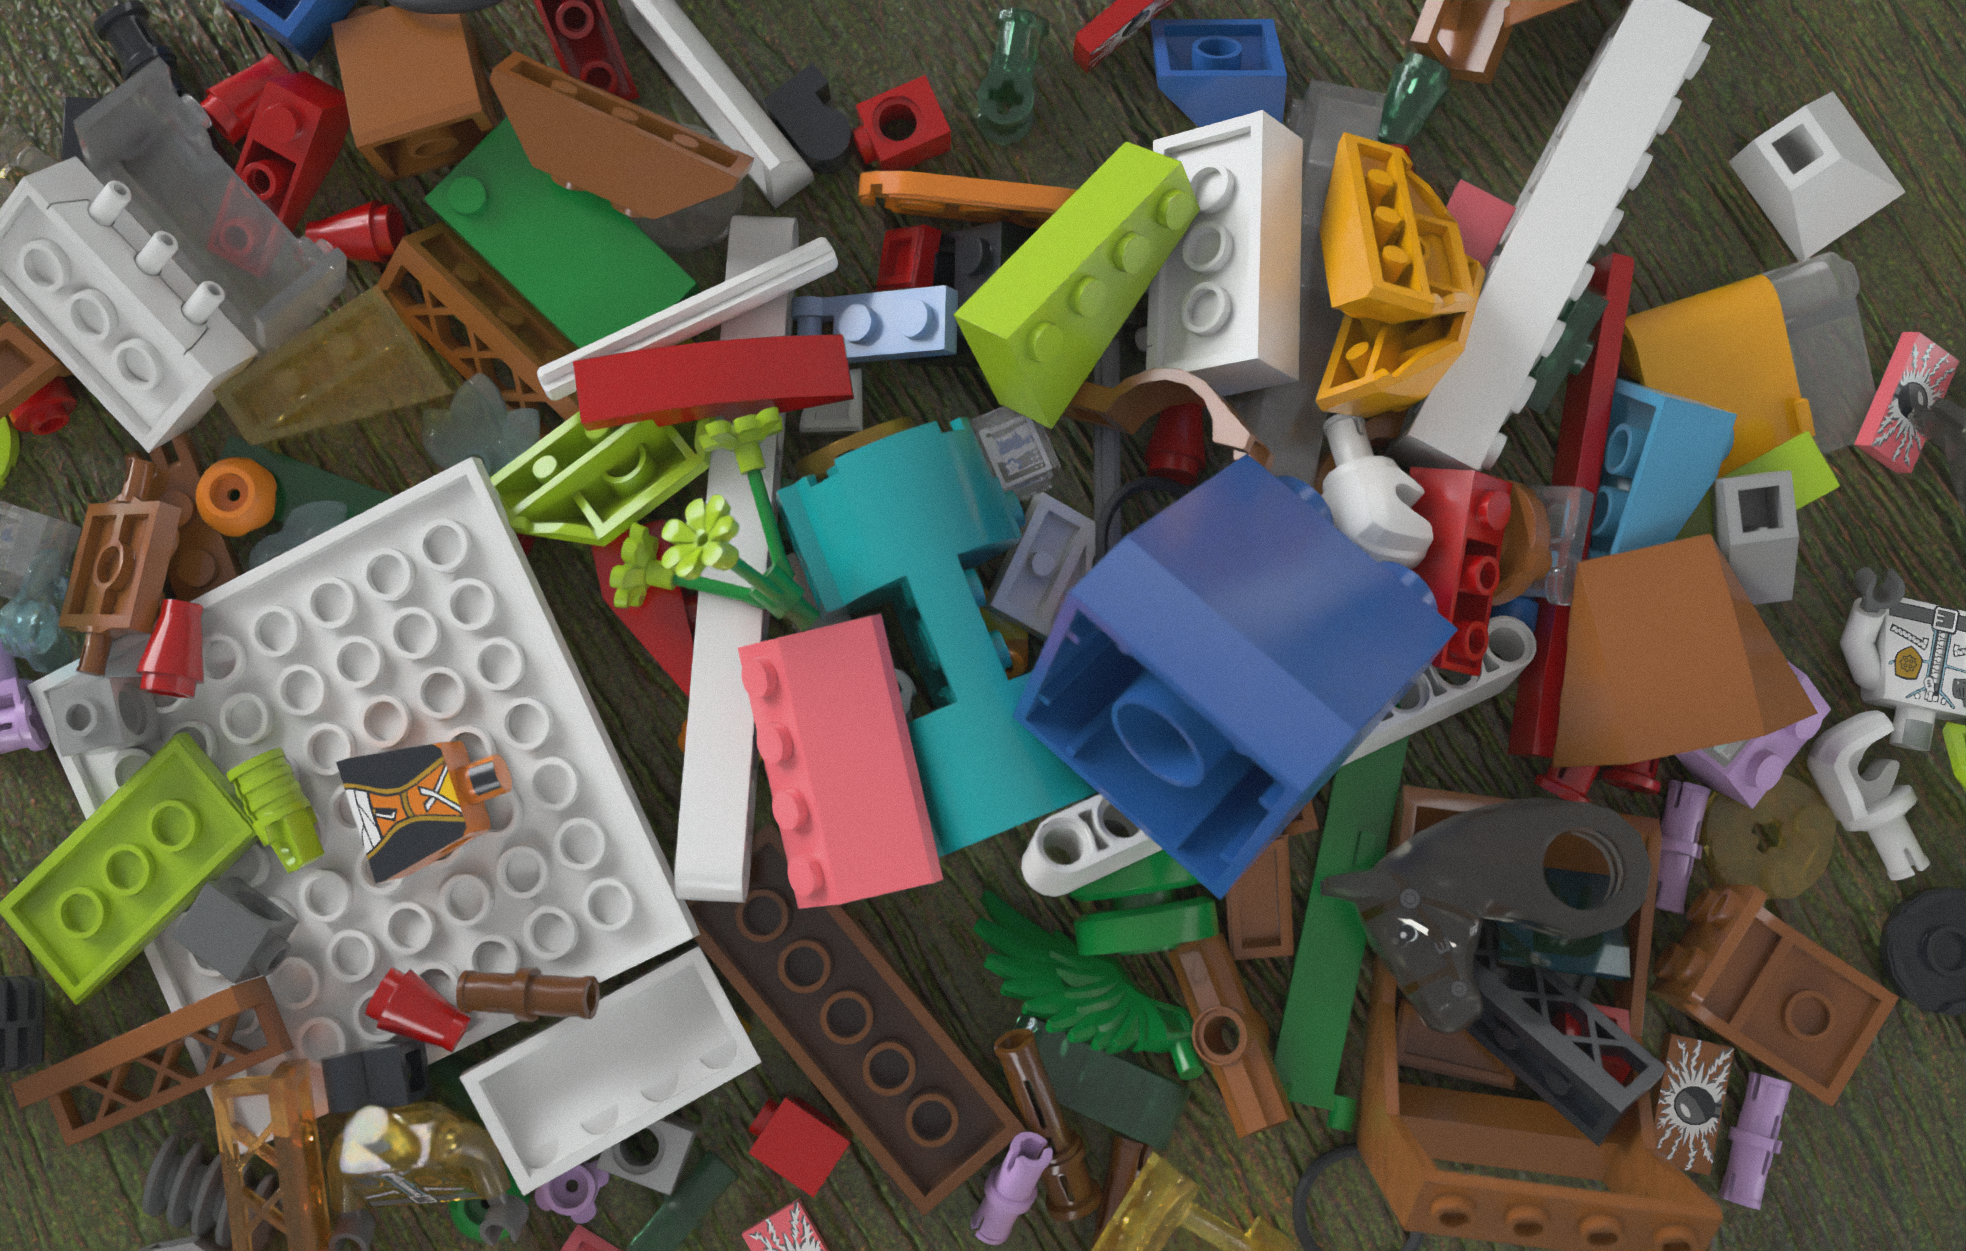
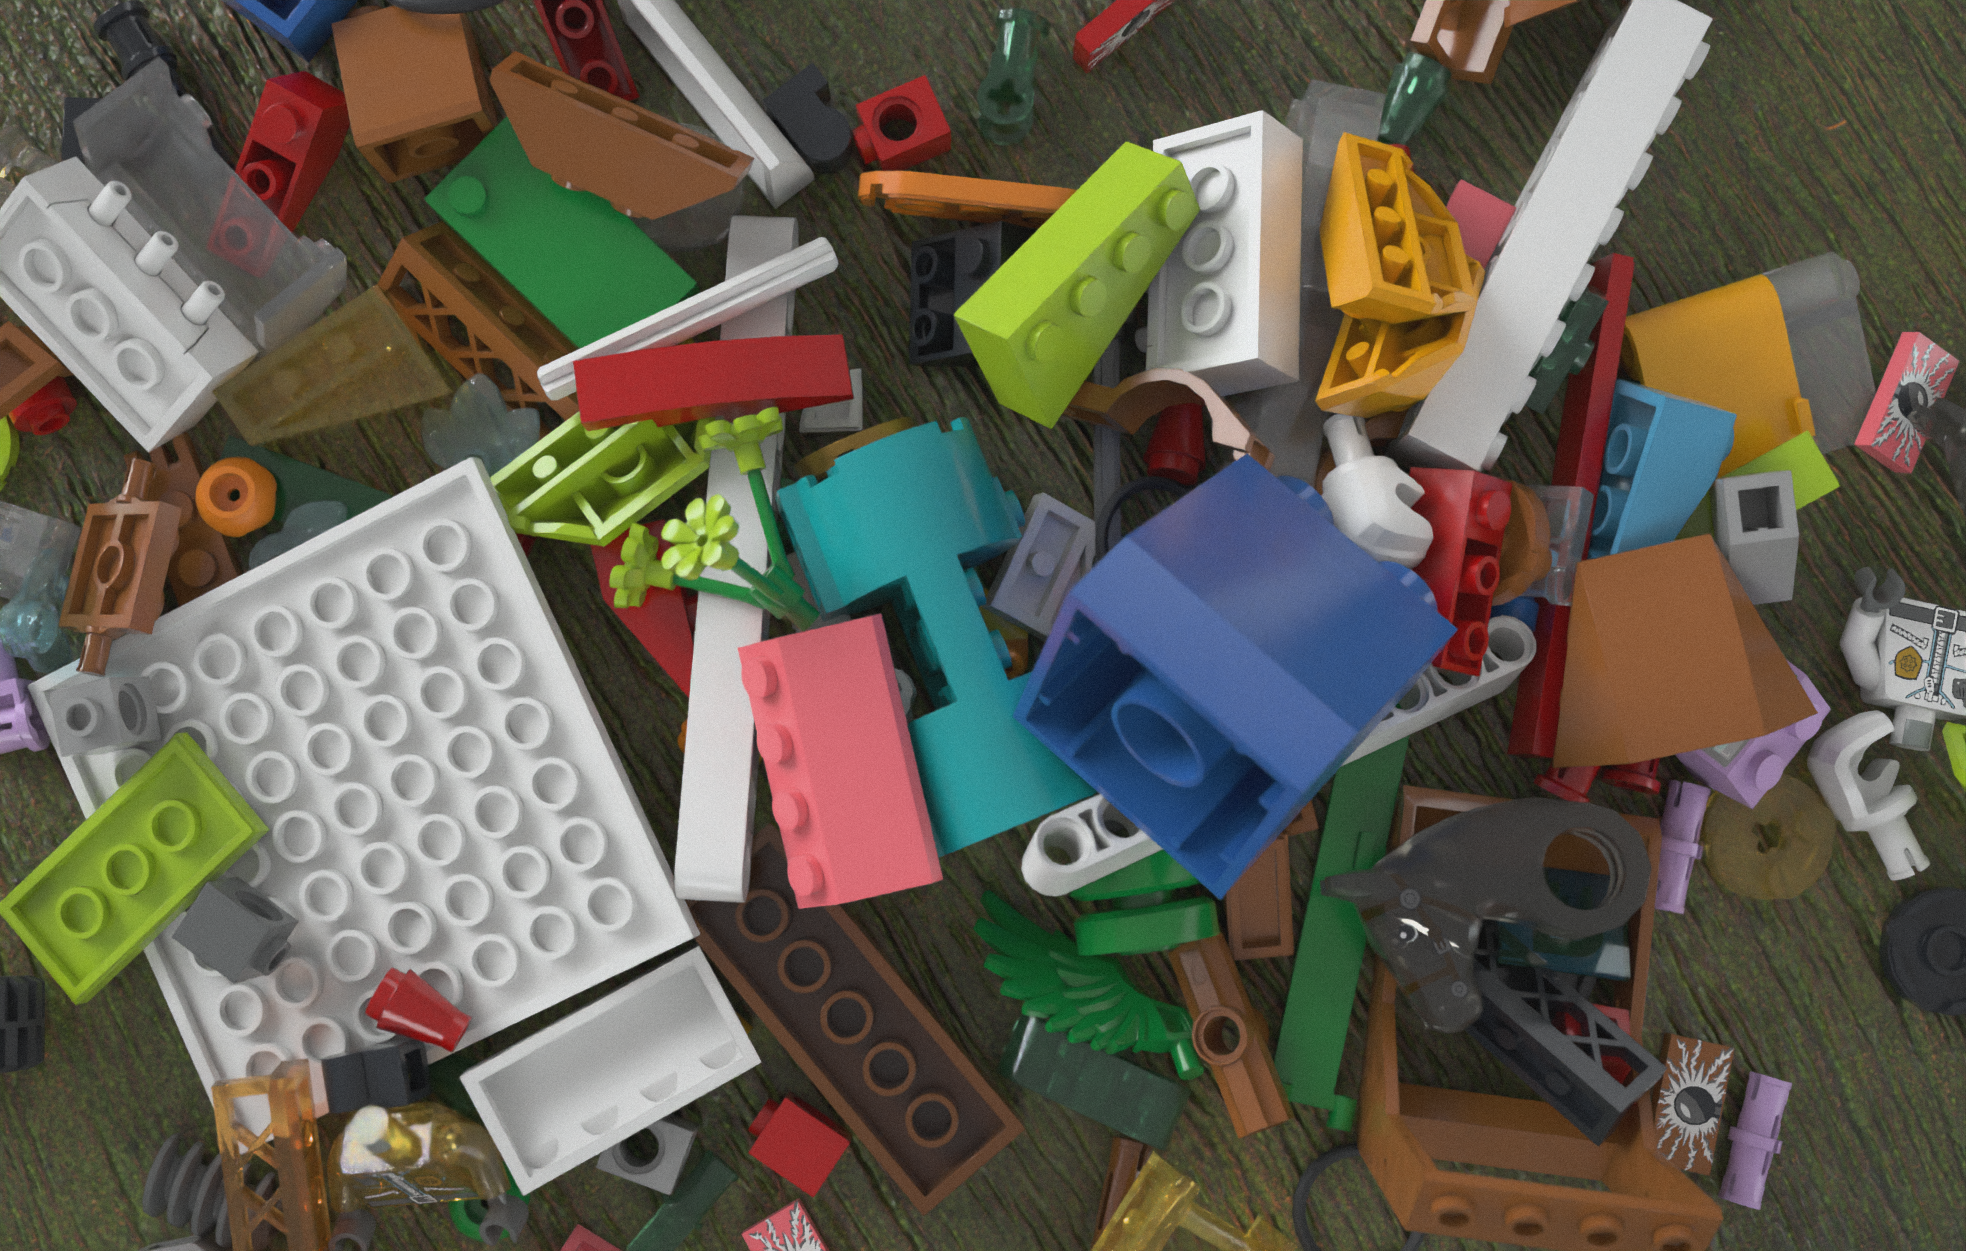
dark orange fence [11,976,294,1147] -> none
red cone [136,599,204,699] -> none
red cone [198,53,291,144] -> none
lime hinge [226,747,325,873] -> none
red cone [305,199,407,263] -> none
torso [336,741,512,884] -> none
reddish brown pin [456,967,600,1022] -> none
lavender plate [535,1160,610,1224] -> none
light blue plate [791,285,958,363] -> none
red tile [876,224,942,292] -> none
lavender pin [970,1132,1053,1245] -> none
clear brick [971,406,1061,502] -> none
reddish brown pin [994,1029,1103,1221] -> none
blue slope [1150,19,1287,128] -> none
dark orange tile [1395,997,1518,1090] -> none
dark orange bracket [1649,883,1899,1107] -> none
white slope [1729,91,1905,263] -> none

